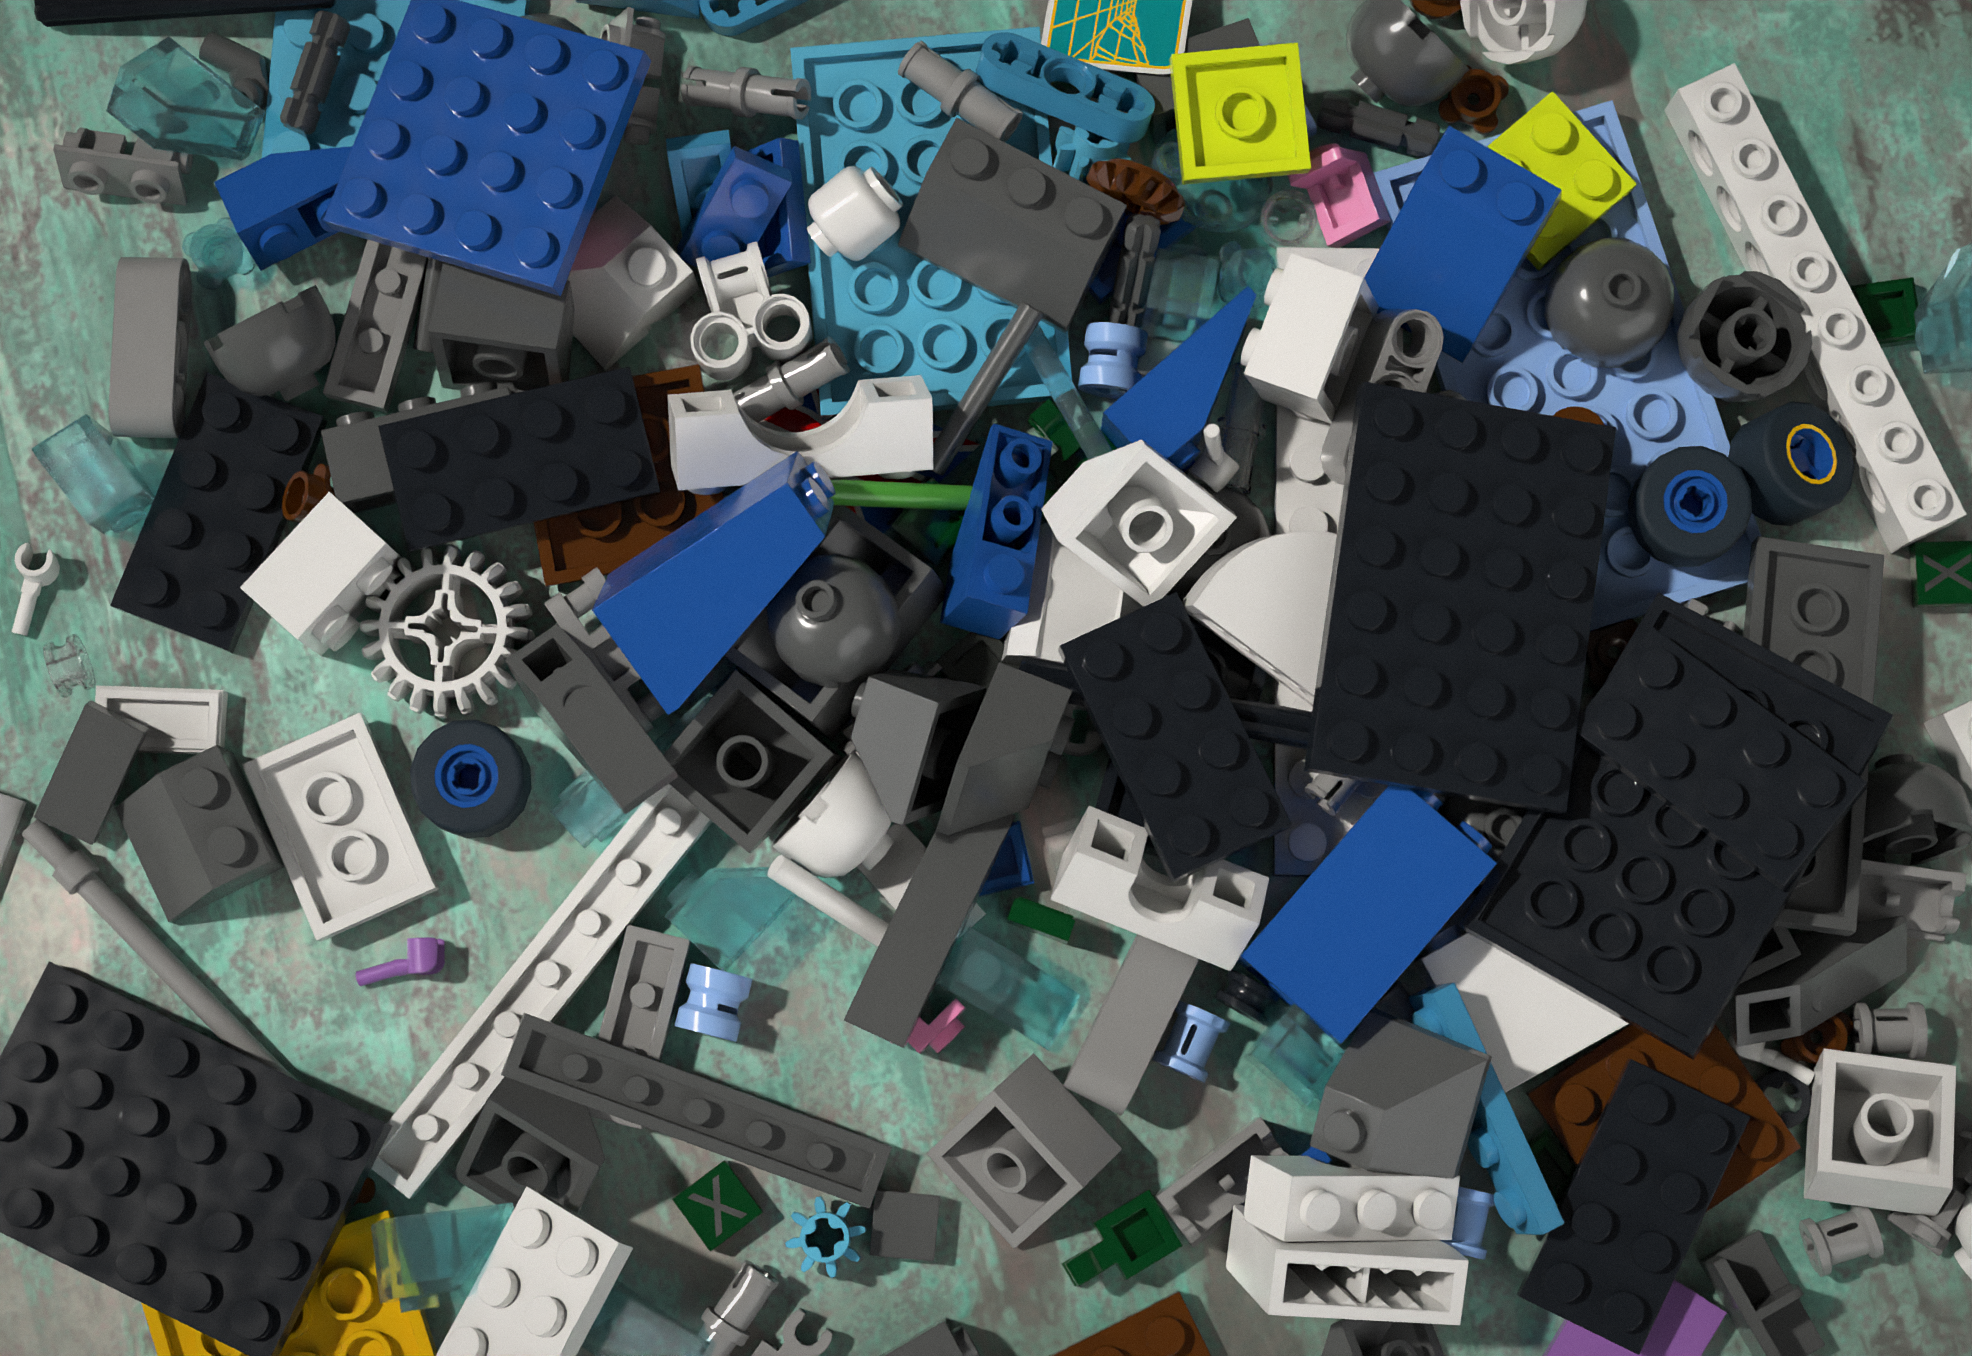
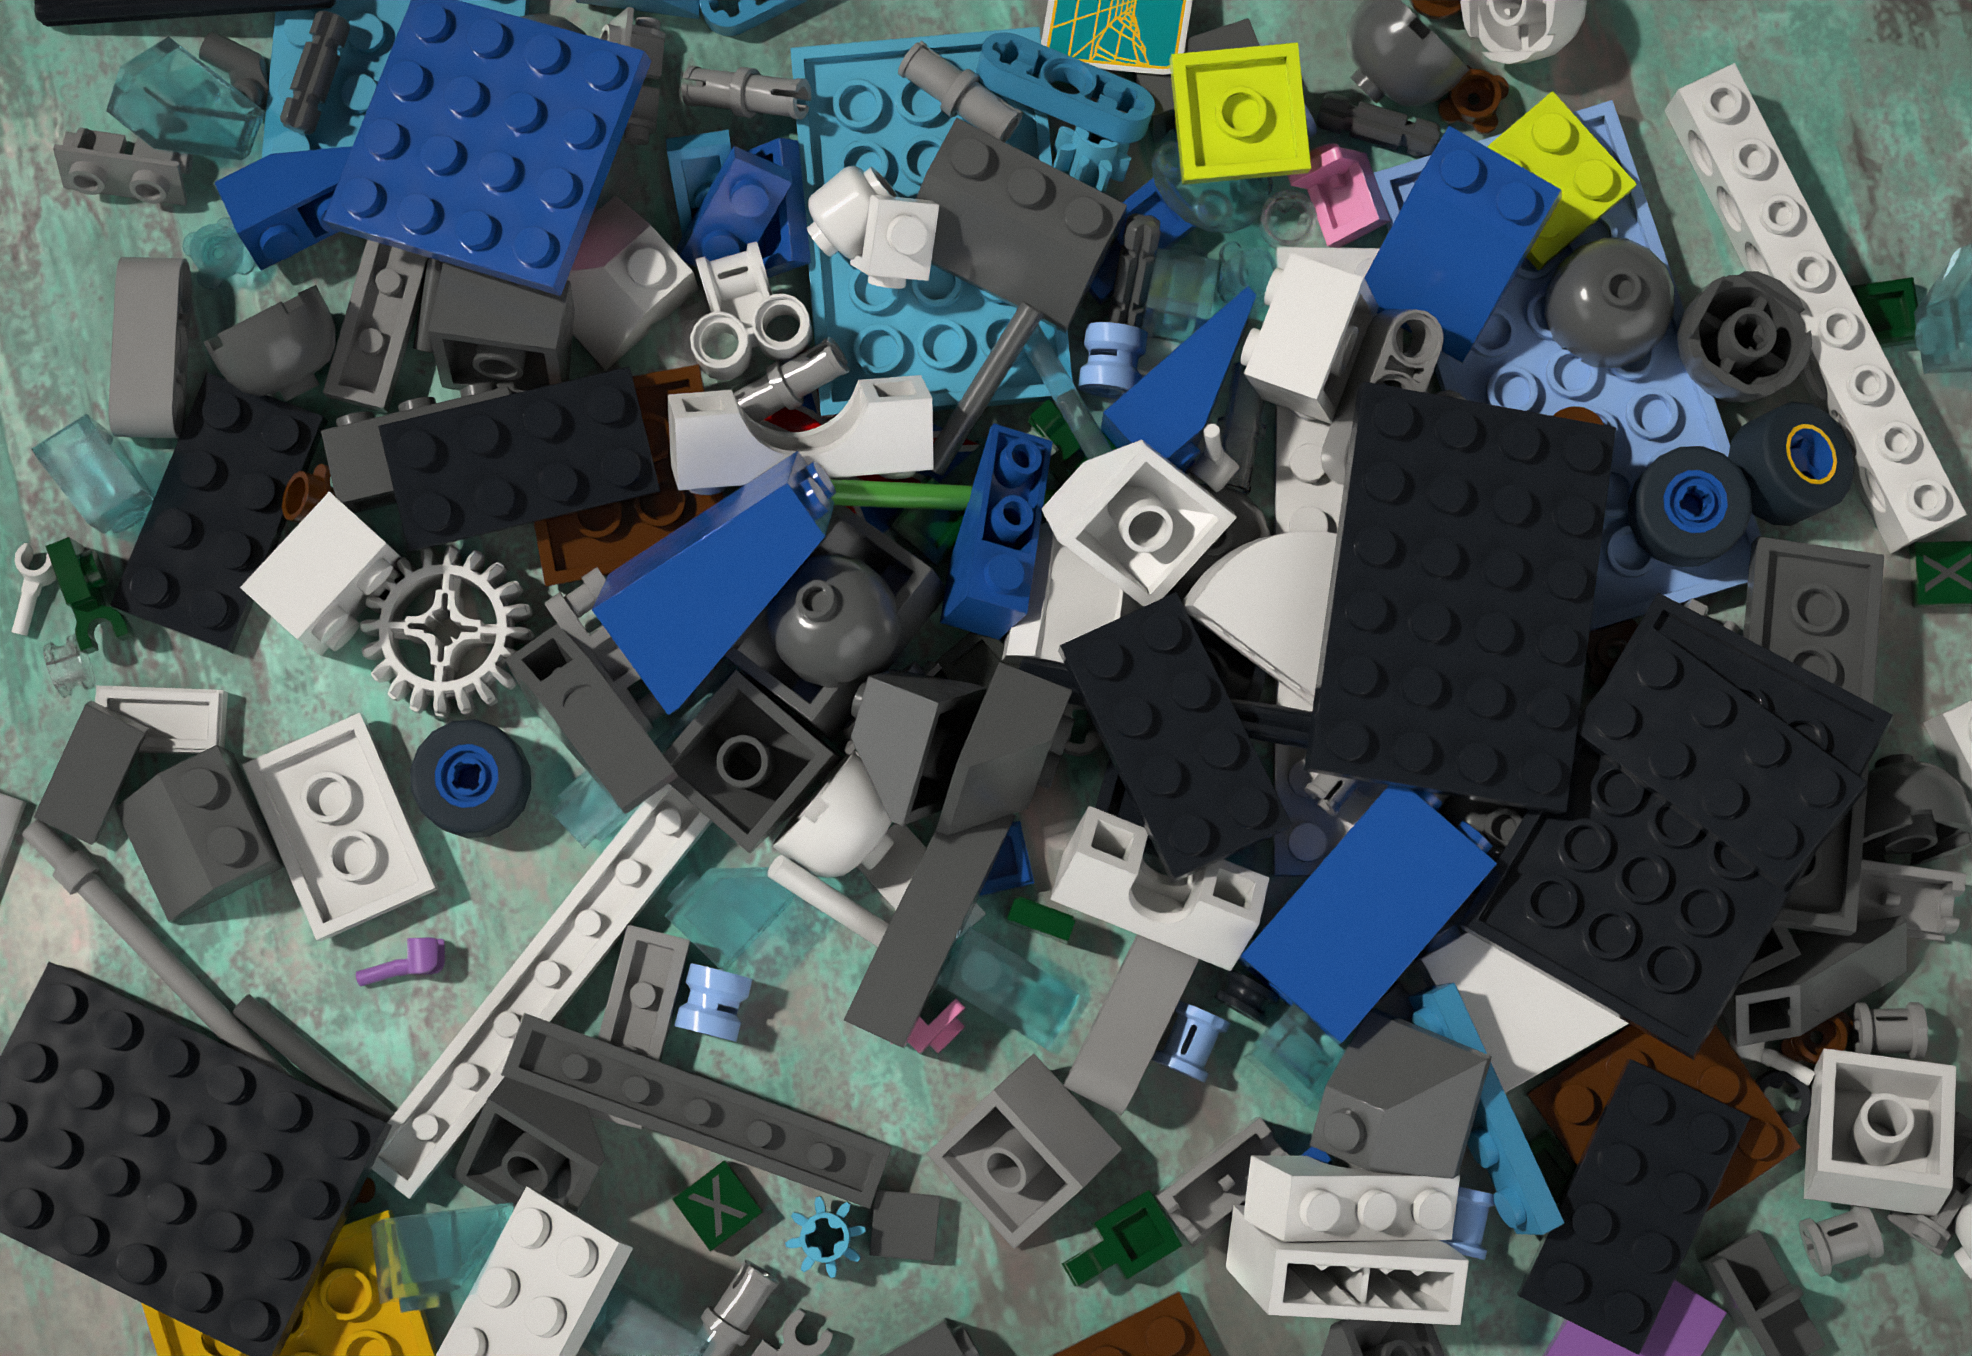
reddish brown gear [1086,158,1186,225] -> none
none -> dark green plate [45,537,135,655]
none -> dark grey bar [232,994,395,1123]
none -> white bracket [850,195,939,289]

